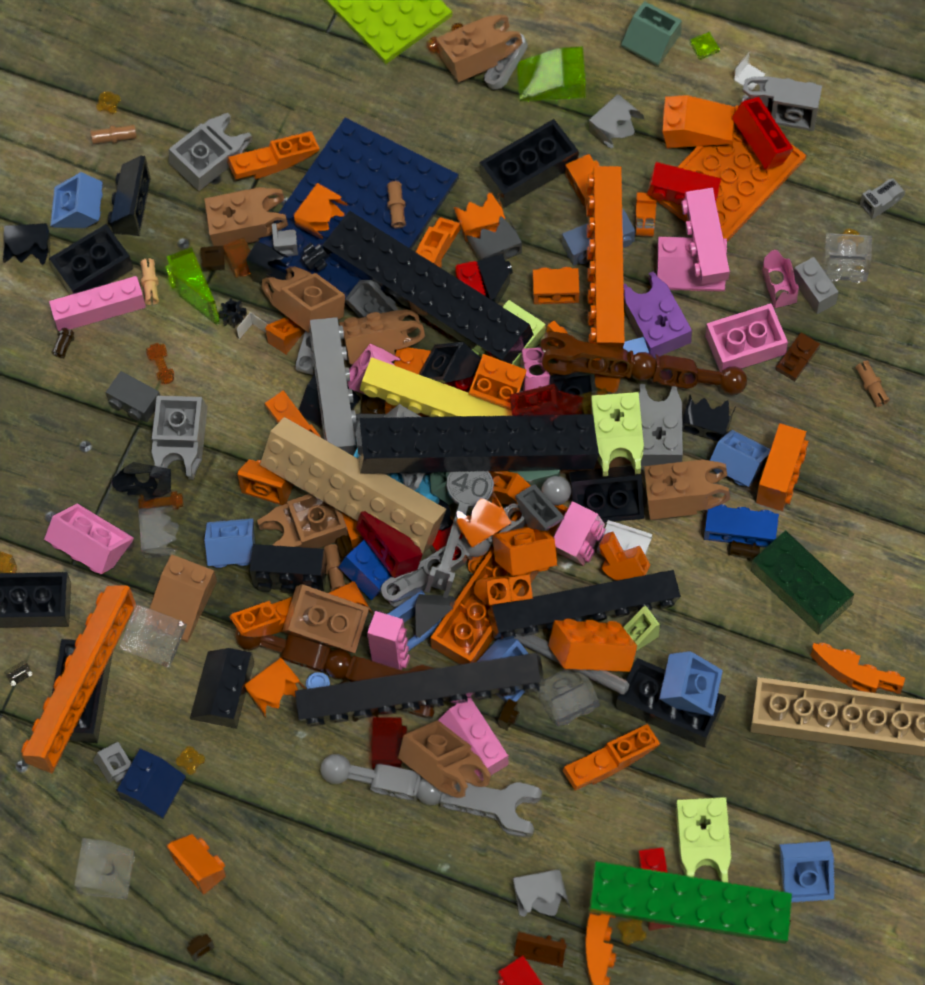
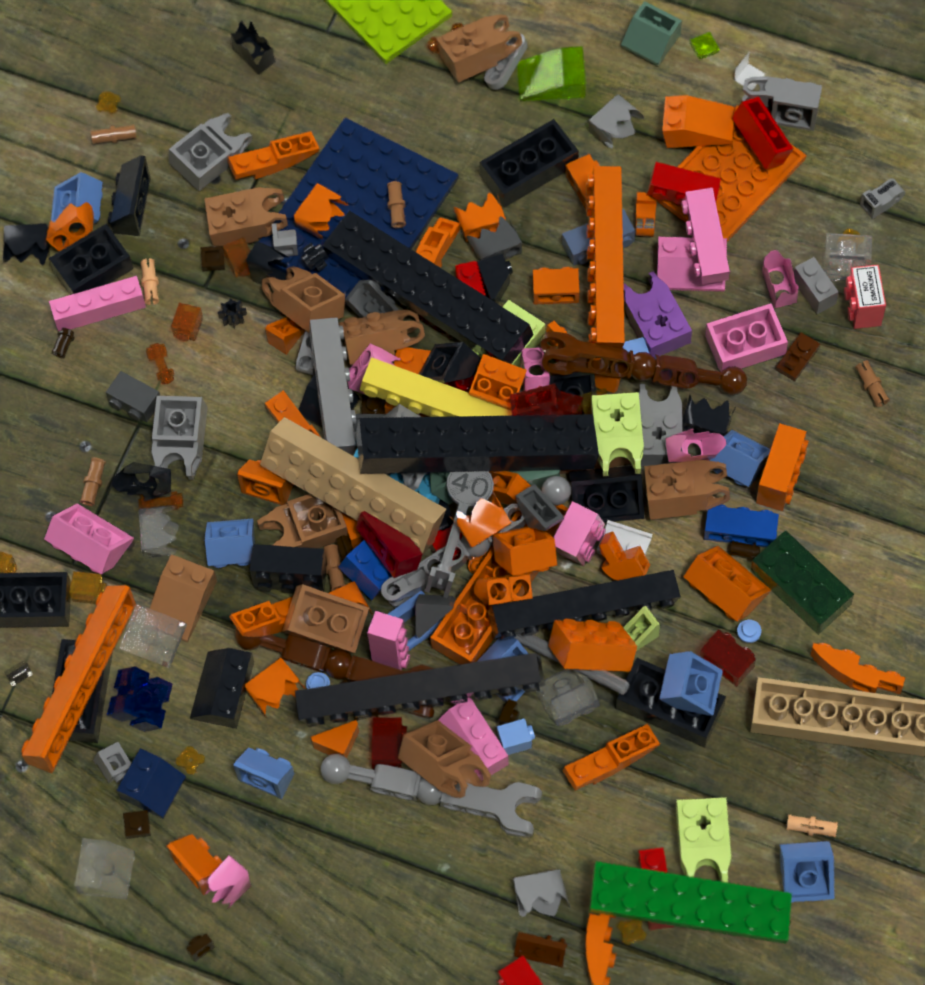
clear neon green slope [165,247,220,325] -> none
white sticker [237,313,268,339] -> none
none -> orange piece [46,202,94,252]
none -> clear yellow brick [69,571,107,604]
none -> medium nougat pin [80,458,106,506]
none -> clear blue brick [107,666,173,732]
none -> dark brown plate [124,810,151,839]
none -> clear orange brick [171,303,203,341]
none -> bright pink piece [205,856,251,909]
none -> black piece [231,21,276,75]
none -> medium blue slope [234,748,294,799]
none -> orange slope [311,720,359,758]
none -> light blue brick [497,718,535,755]
none -> bright pink piece [665,429,726,462]
none -> orange slope [683,546,771,622]
none -> clear red brick [699,629,756,687]
none -> light blue plate [737,619,761,643]
none -> light nougat pin [787,815,838,838]
none -> brick [844,265,886,329]

